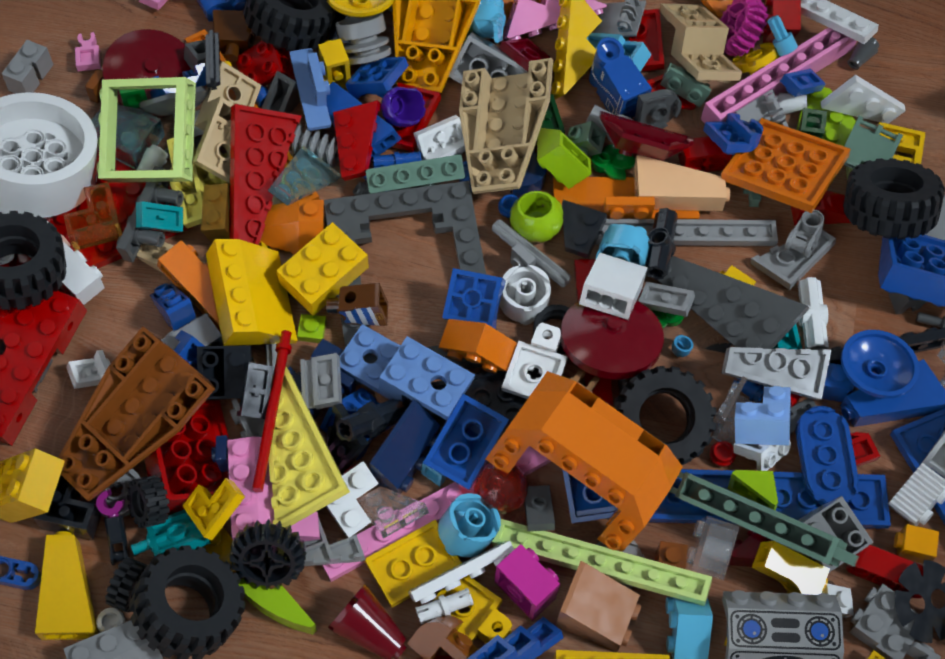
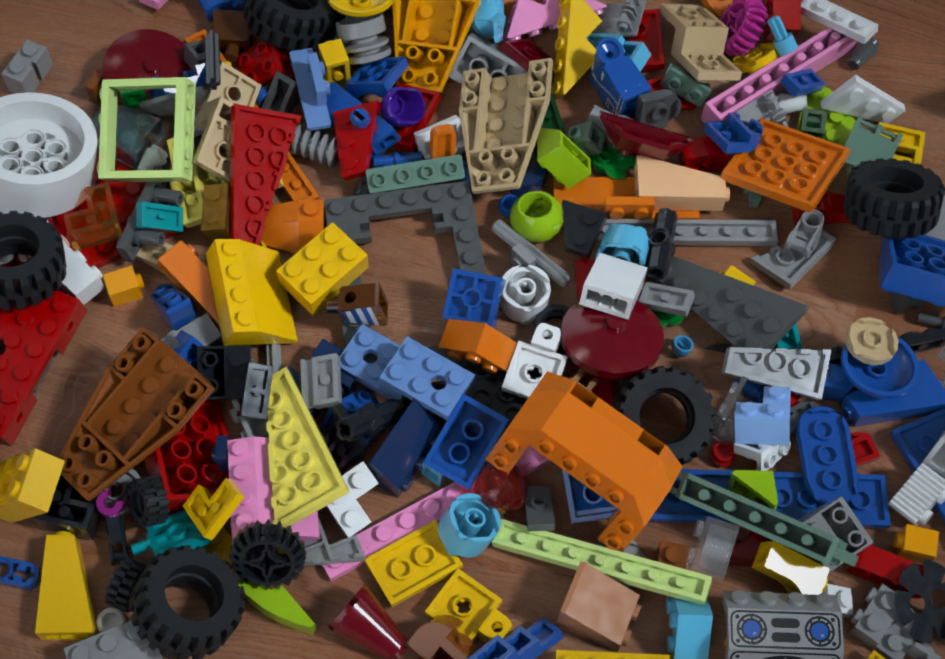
white bracket [66,350,110,389] -> none
bright pink plate [75,32,101,72] -> none
red bar [252,330,292,492] -> none
clear light blue wing [268,145,341,206] -> none
lime plate [297,314,327,343] -> none
clear wing [358,486,429,539] -> none
white plate [408,541,514,604] -> none
white pin [415,588,474,625] -> none
dark pink brick [494,544,560,621] -> none
white piece [798,277,829,350] -> none
none -> light orange brick [103,265,145,307]
none -> blue hinge [350,108,371,129]
none -> orange piece [429,124,456,159]
none -> tan tile [845,317,899,365]

